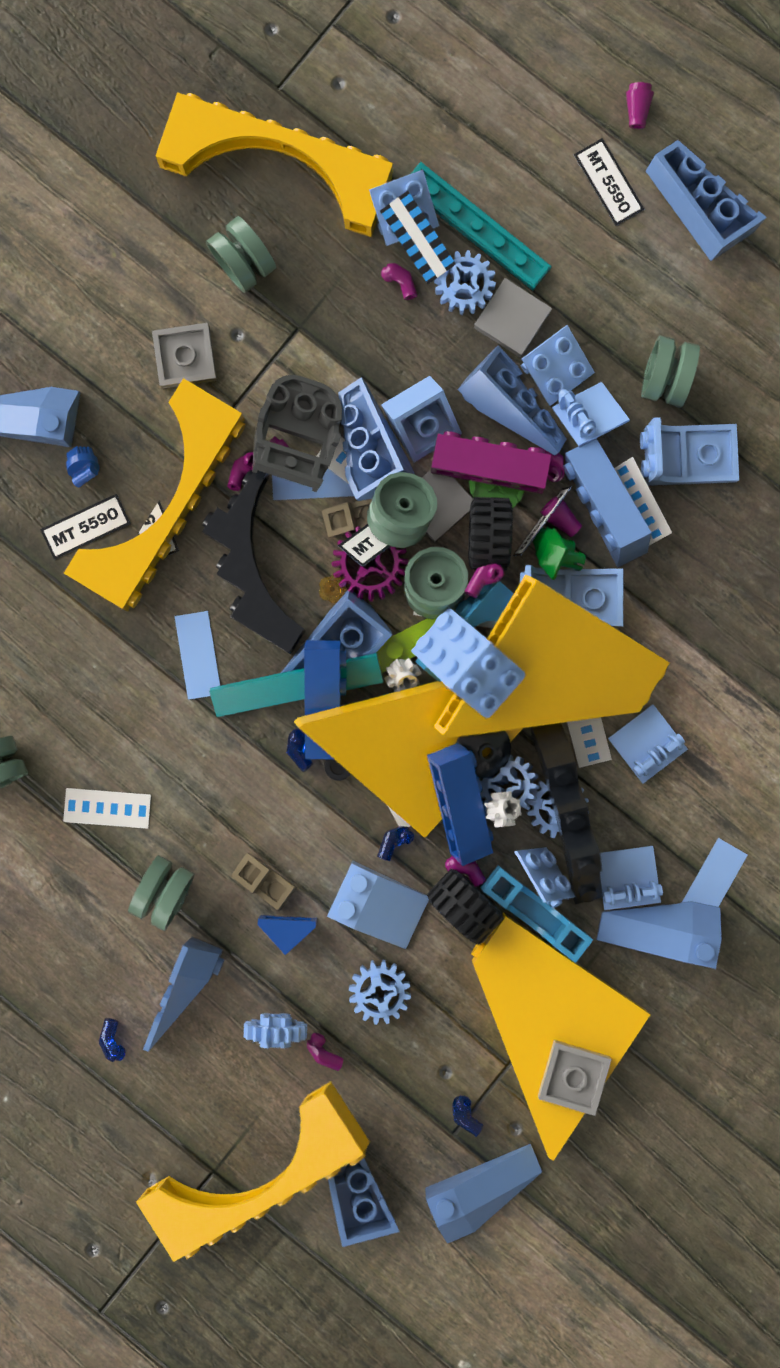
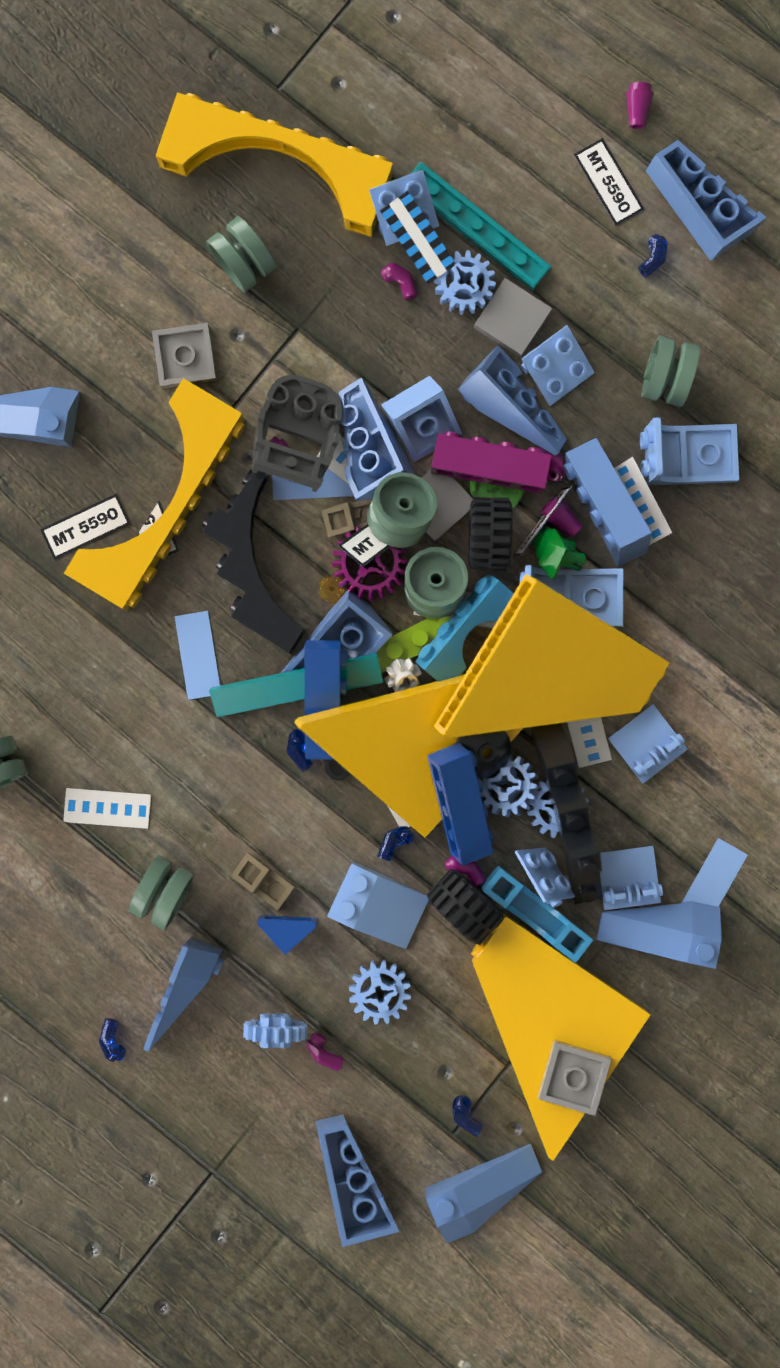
blue piece [66,446,100,488] -> none
yellow arch [136,1082,370,1262] -> none
magenta arm [227,452,253,491] -> none
light blue bracket [411,607,525,718] -> none
magenta arm [464,564,504,598] -> none
white gear [485,791,522,827] -> none
light blue hinge [552,382,630,447] -> none
none -> clear blue arm [638,234,668,278]

